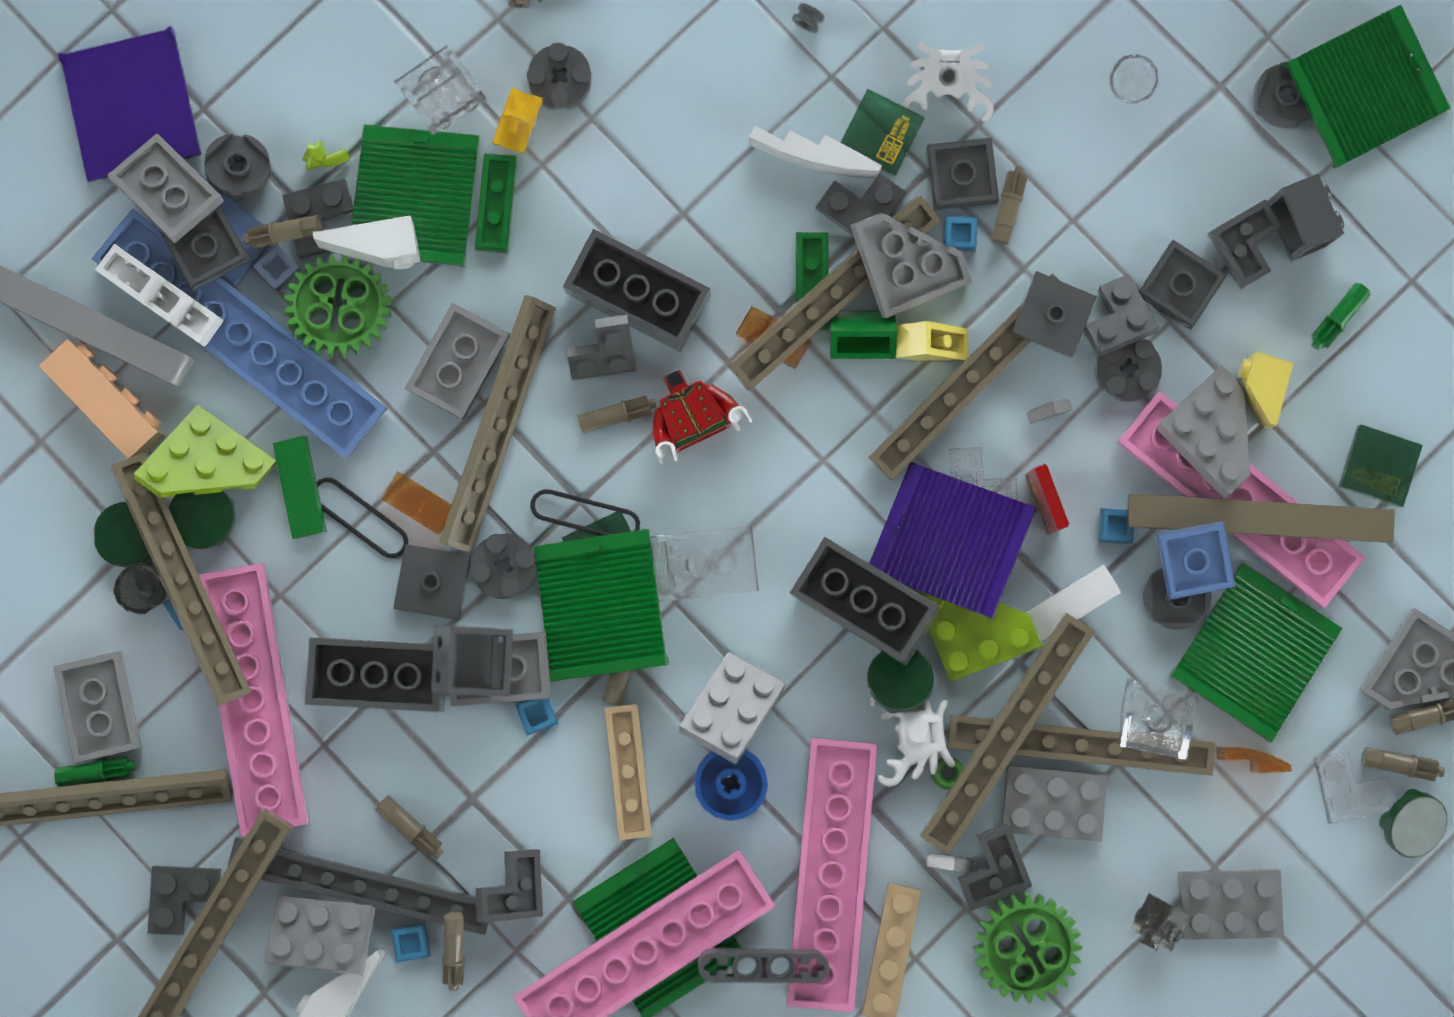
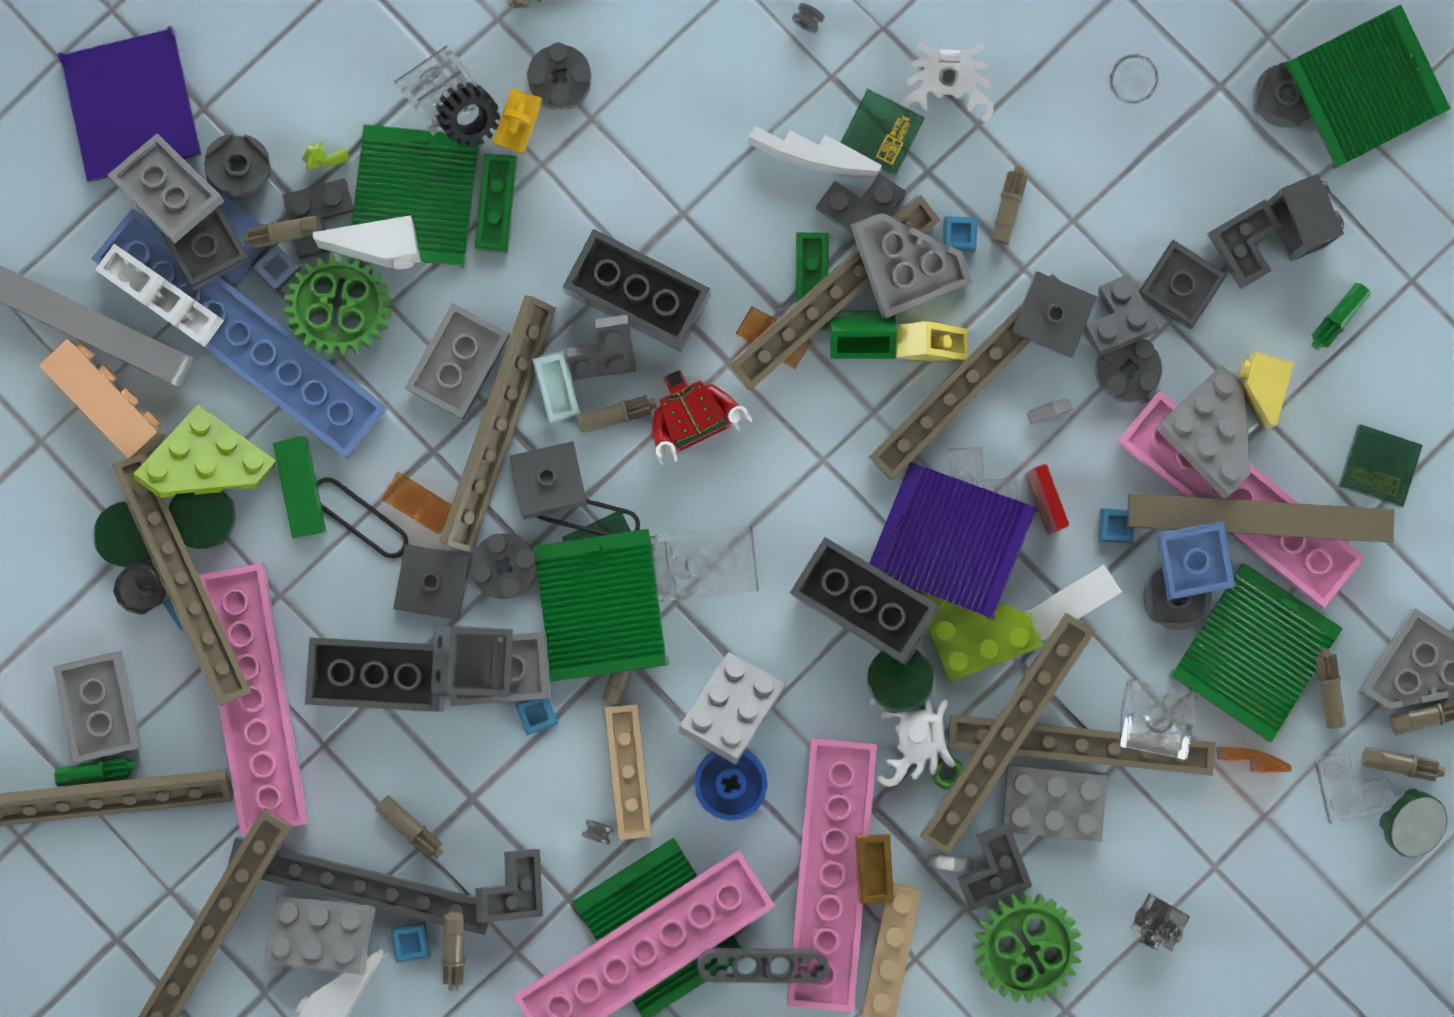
dark grey plate [147,865,221,935] -> none
dark grey tile [926,138,999,210] -> none
light grey plate [1178,869,1284,940] -> none
none -> black tyre [436,82,500,147]
none -> dark grey plate [510,441,588,520]
none -> light aqua tile [532,351,580,422]
none -> dark grey bush [581,819,615,845]
none -> pearl gold tile [855,834,894,904]
none -> dark tan piece [1315,648,1346,729]

